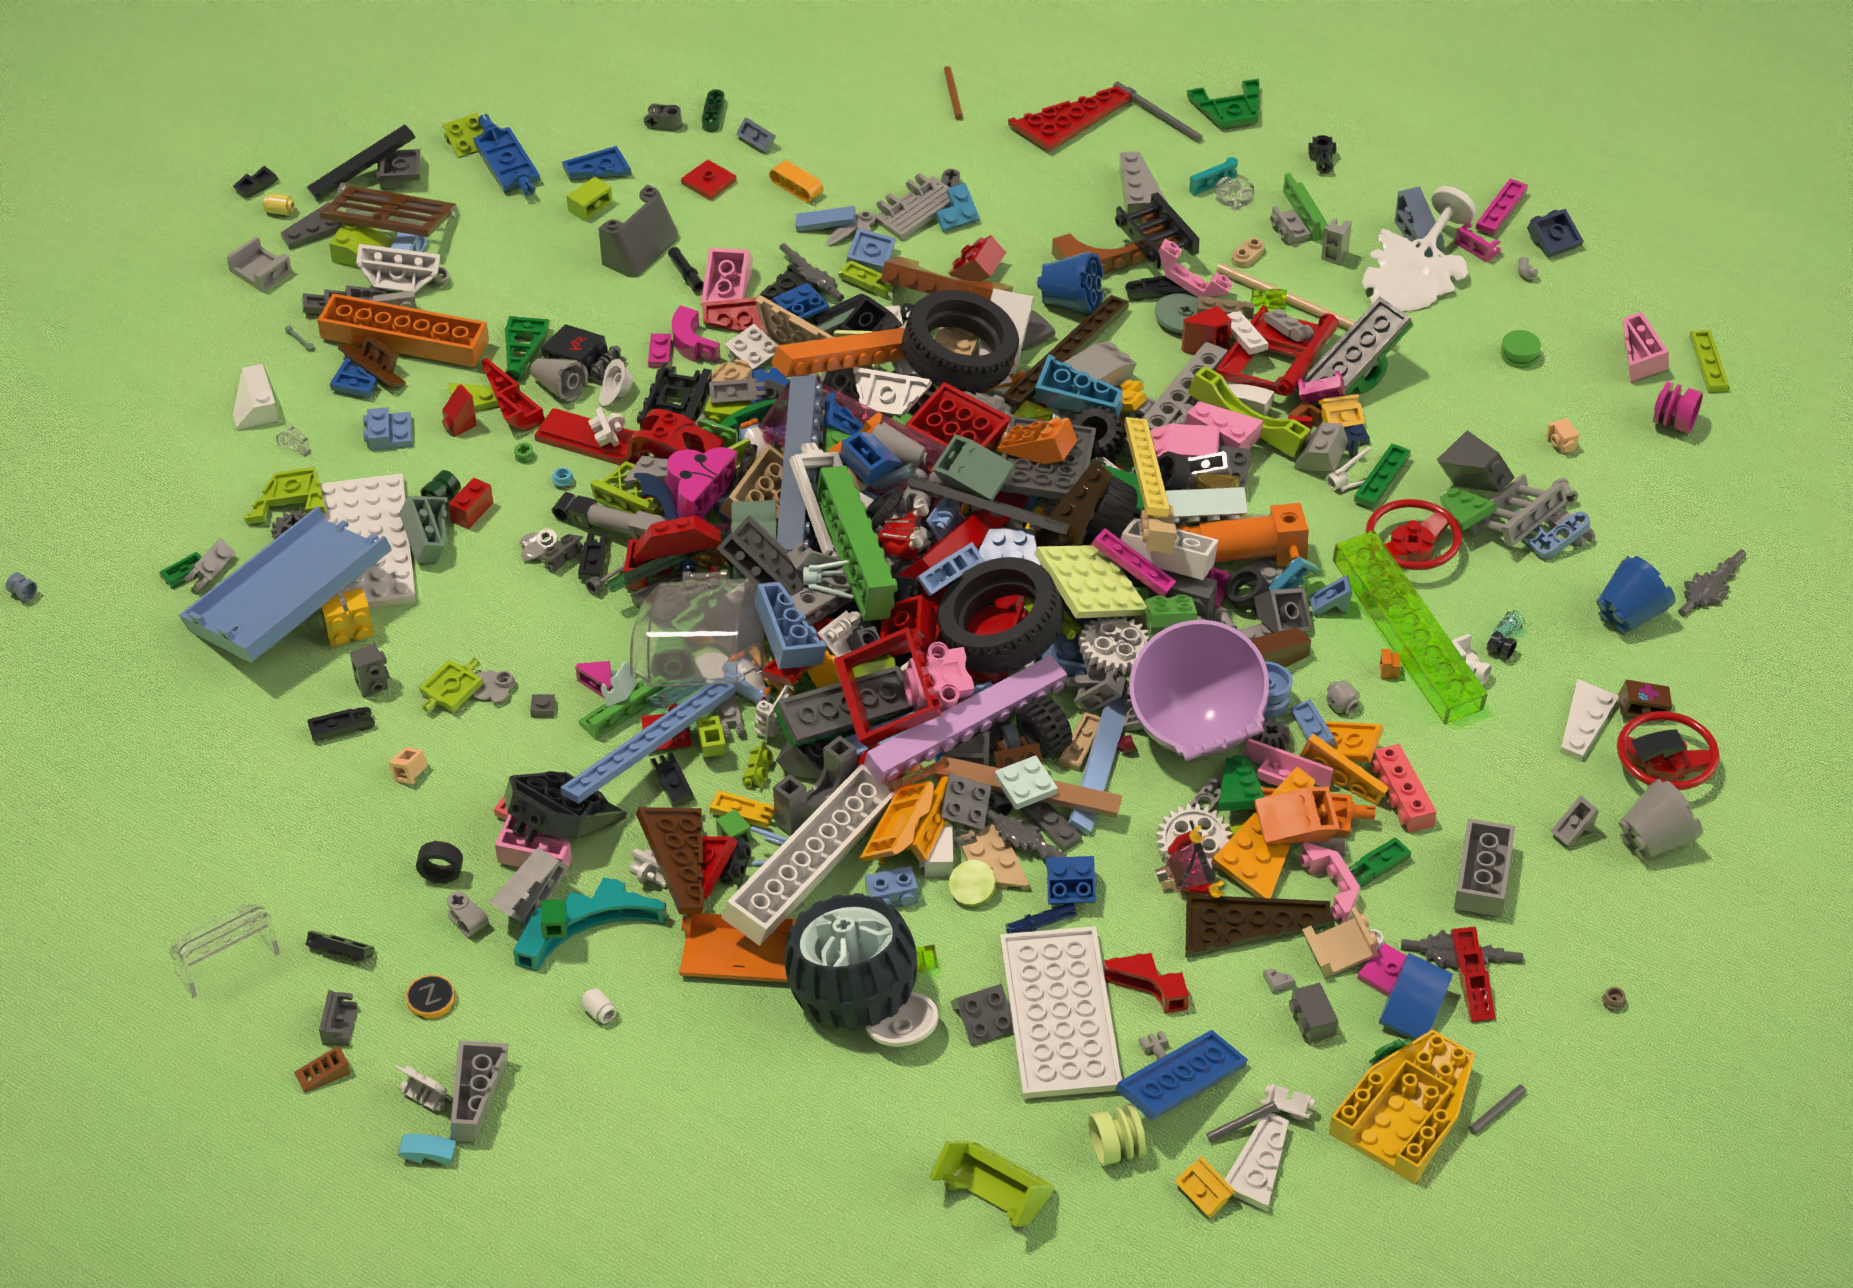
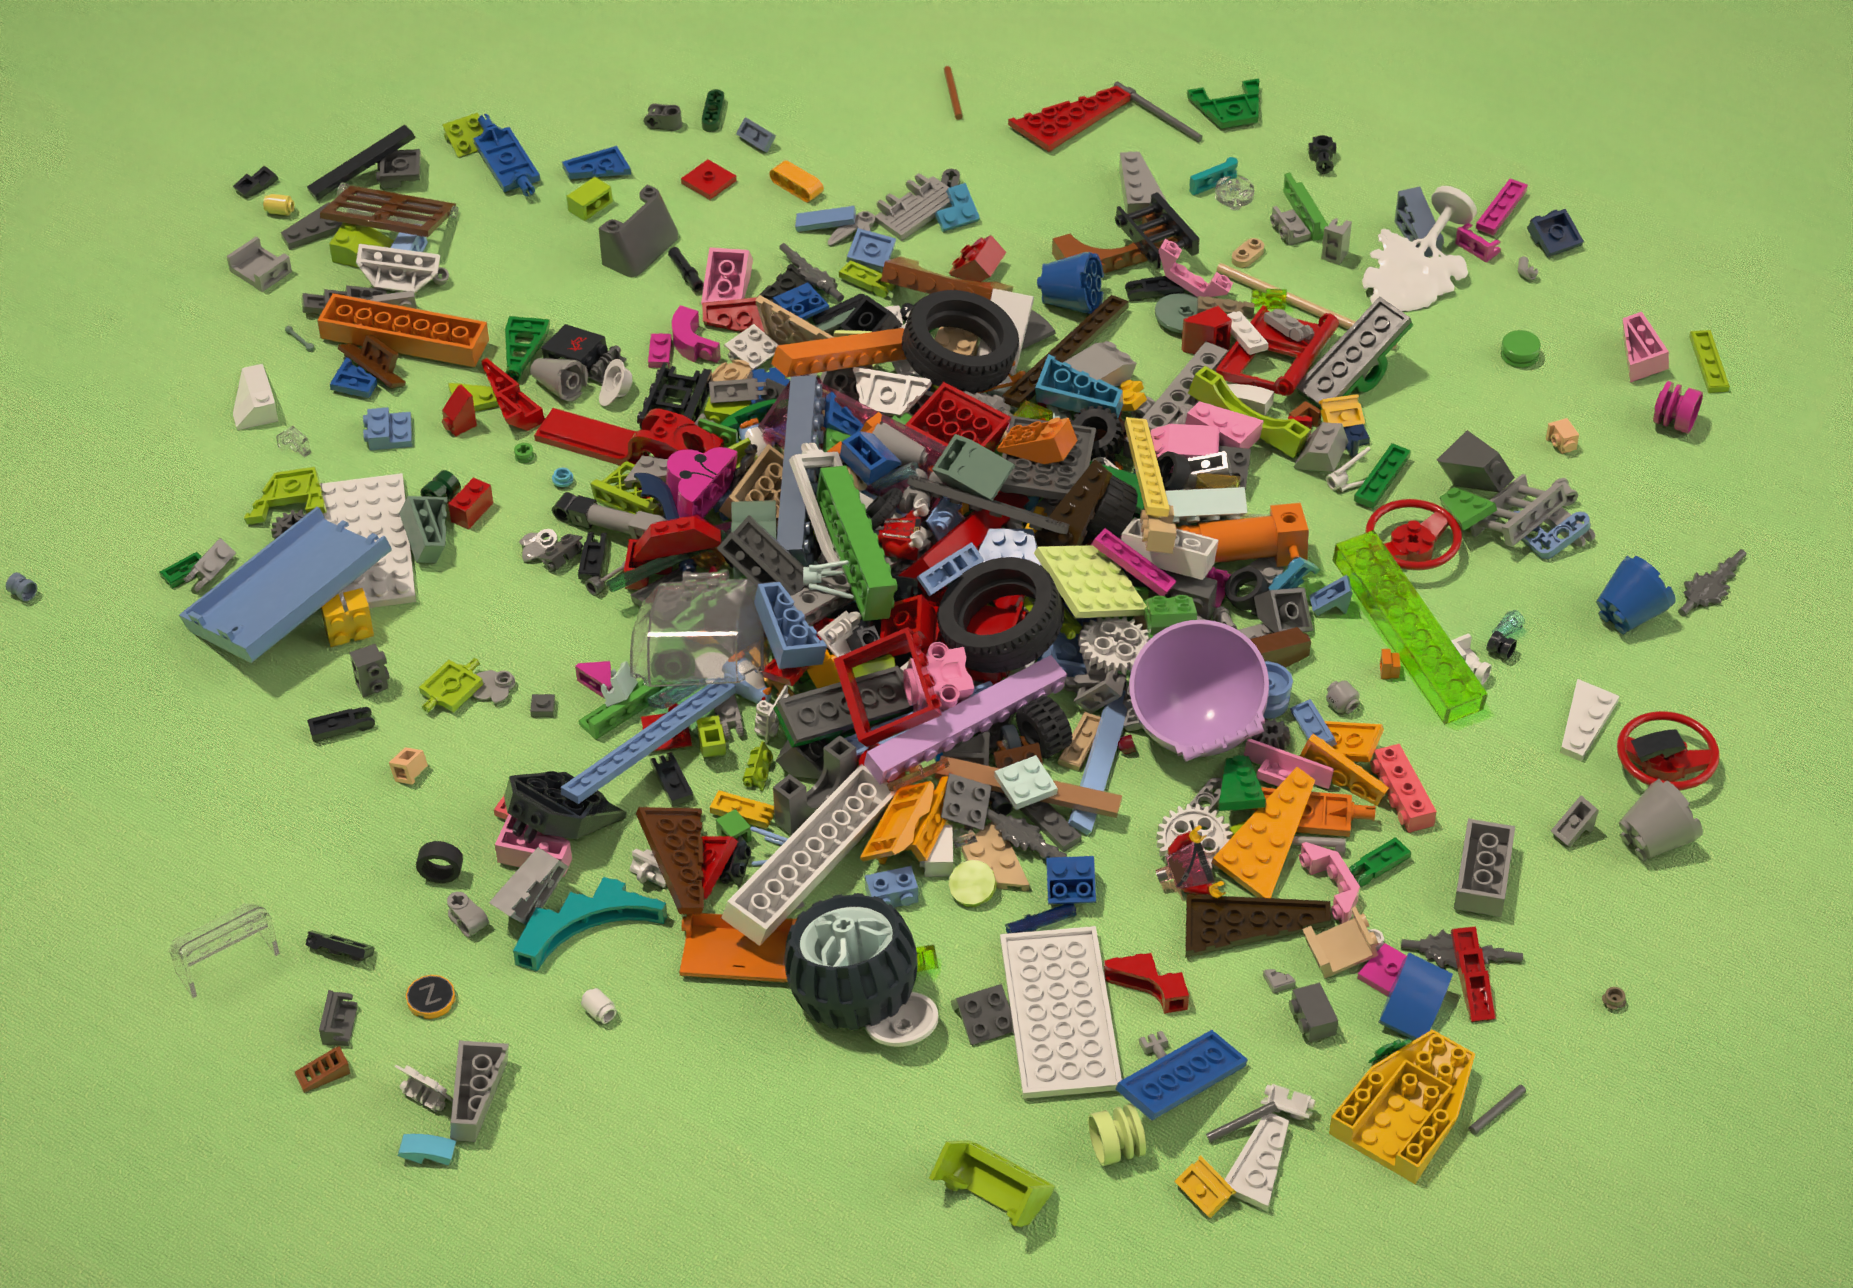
green brick [541,899,568,938] -> none
white hips [588,407,625,447] -> none
light grey hinge [787,542,841,577] -> none
orange slope [1254,786,1340,844] -> none
dark pink hinge [1298,371,1345,404] -> none
reddish brown brick [1618,679,1672,722] -> none

